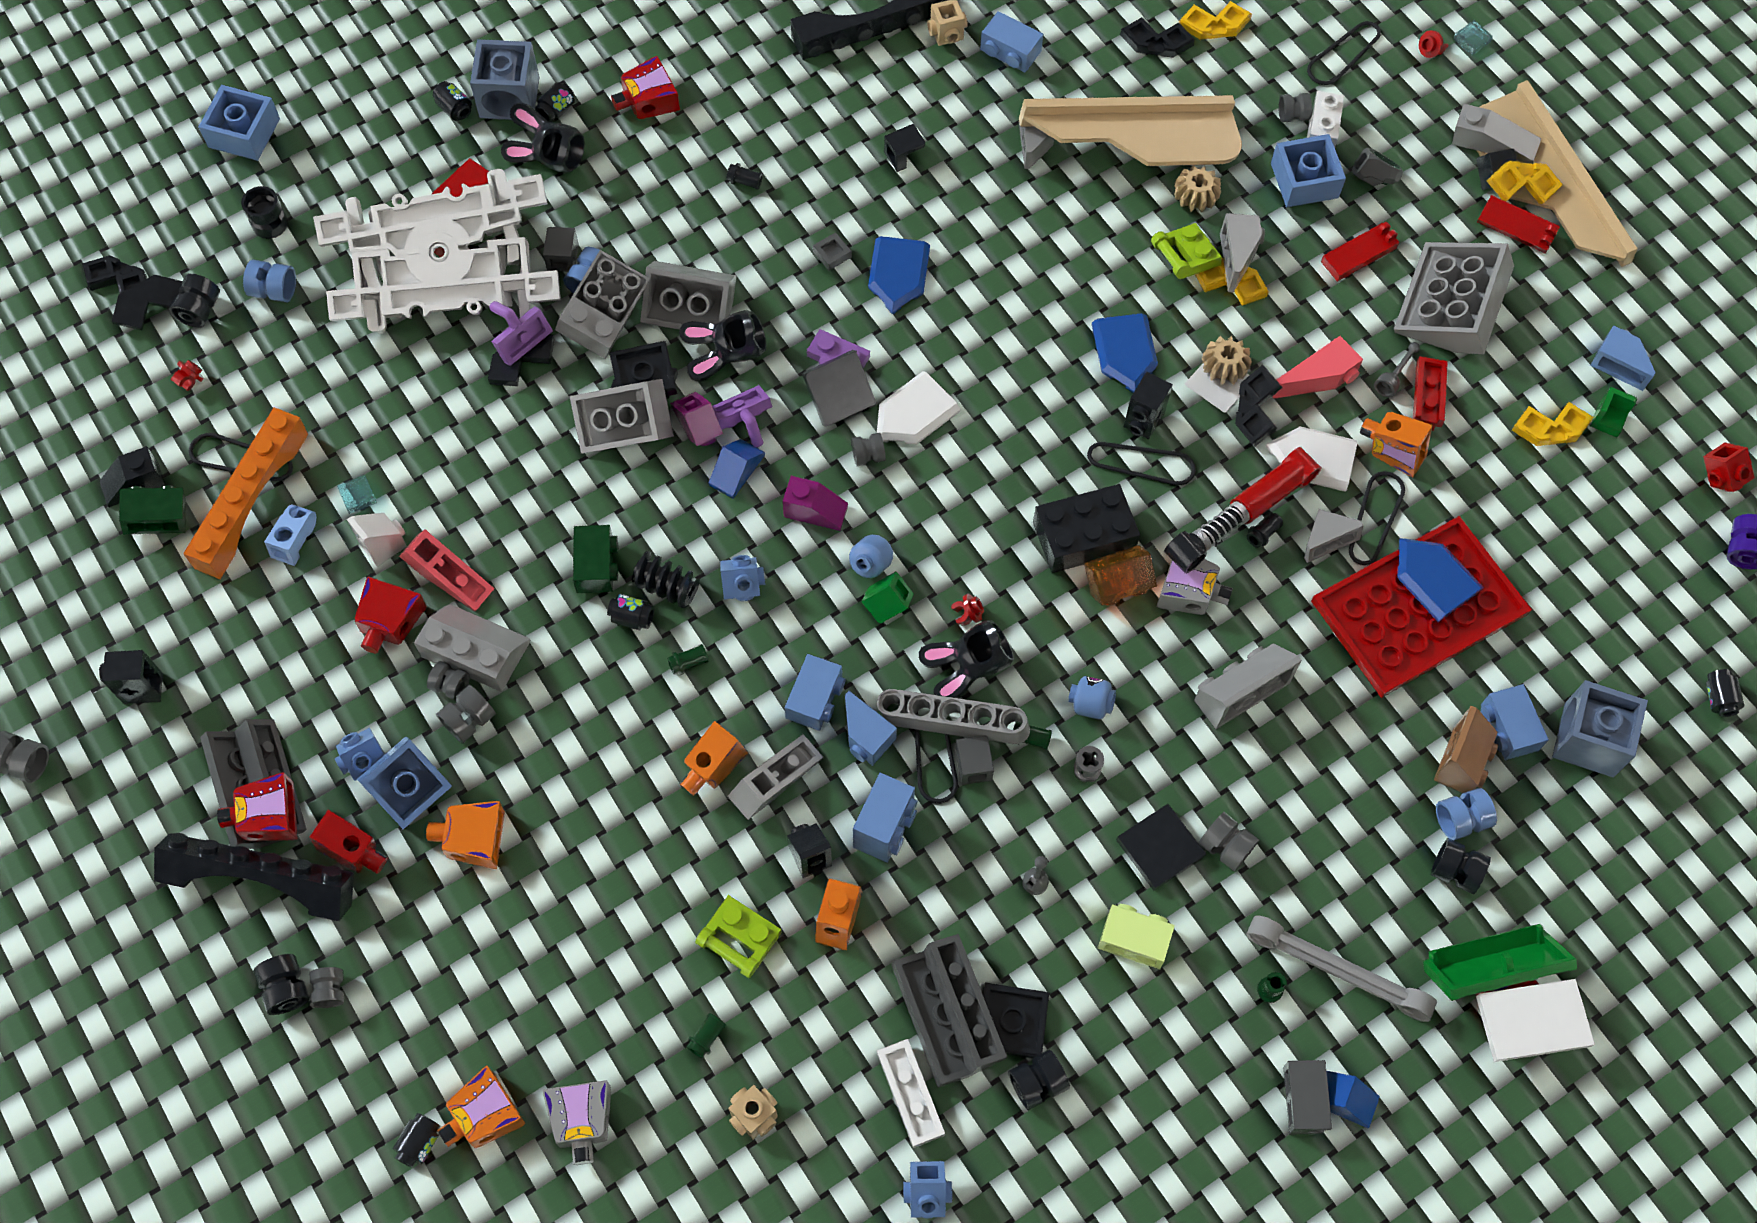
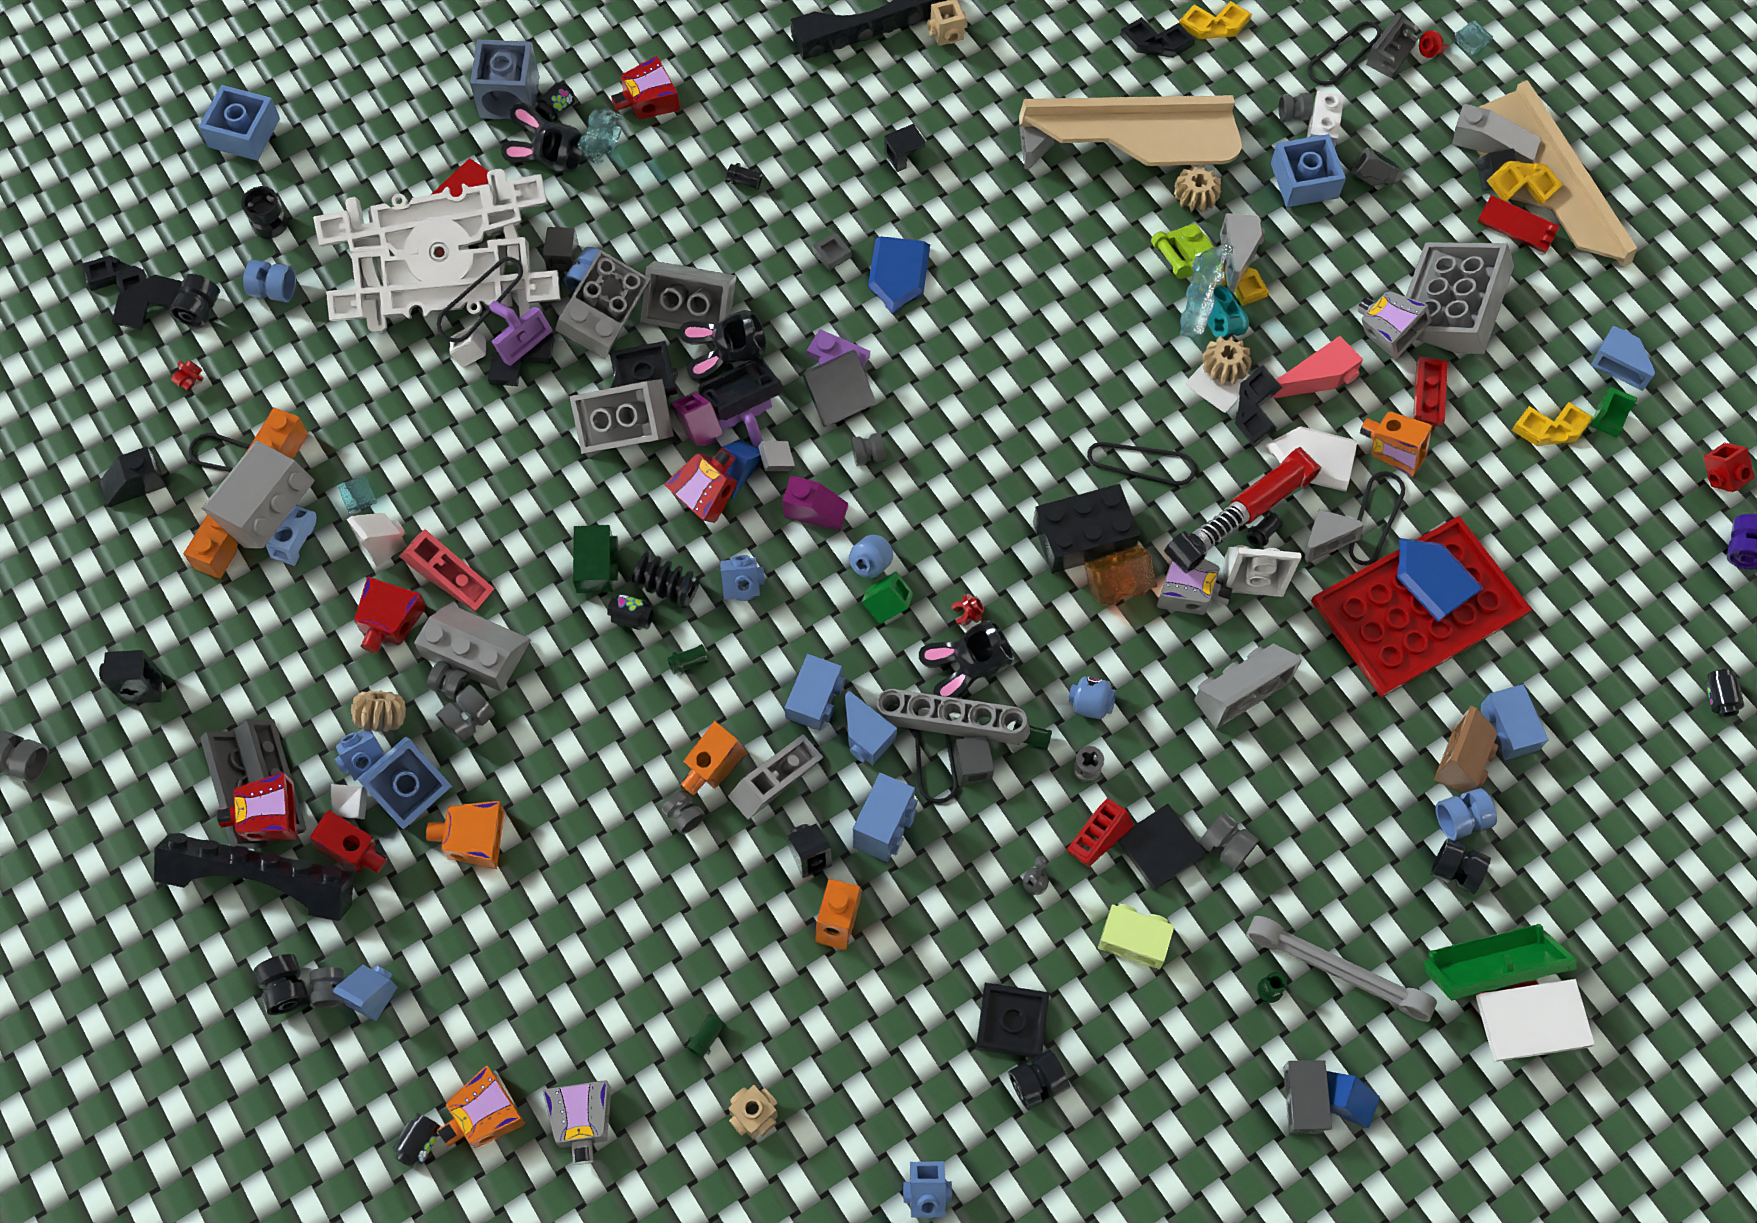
dark green brick [119,485,186,535] -> none
black brick [433,81,472,121] -> none
lime plate [695,895,782,978] -> none
white tile [877,371,960,444] -> none
white plate [877,1039,945,1148] -> none
dark grey slope [891,934,1007,1088] -> none
medium blue brick [980,11,1044,73] -> none
blue tile [1091,313,1158,393] -> none
black brick [1123,372,1173,439] -> none
red hinge [1321,222,1400,282] -> none
dark grey hinge [1374,342,1420,397] -> none
sand blue brick [1552,680,1648,777] -> none
none -> light grey slope [201,441,315,548]
none -> white slope [331,784,368,819]
none -> medium blue slope [333,965,398,1022]
none -> tan gear [351,690,406,732]
none -> black piece [437,257,523,343]
none -> white slope [450,325,486,367]
none -> clear light blue plate [578,108,622,164]
none -> dark grey wheel [661,790,706,834]
none -> red torso [664,448,737,523]
none -> black container [698,357,784,420]
none -> light grey tile [758,441,795,472]
none -> red slope [1067,798,1134,867]
none -> clear light blue wing [1180,244,1235,338]
none -> teal piece [1197,284,1249,338]
none -> white slope [1223,545,1301,597]
none -> light grey torso [1358,291,1432,359]
none -> dark grey hinge [1366,13,1419,78]

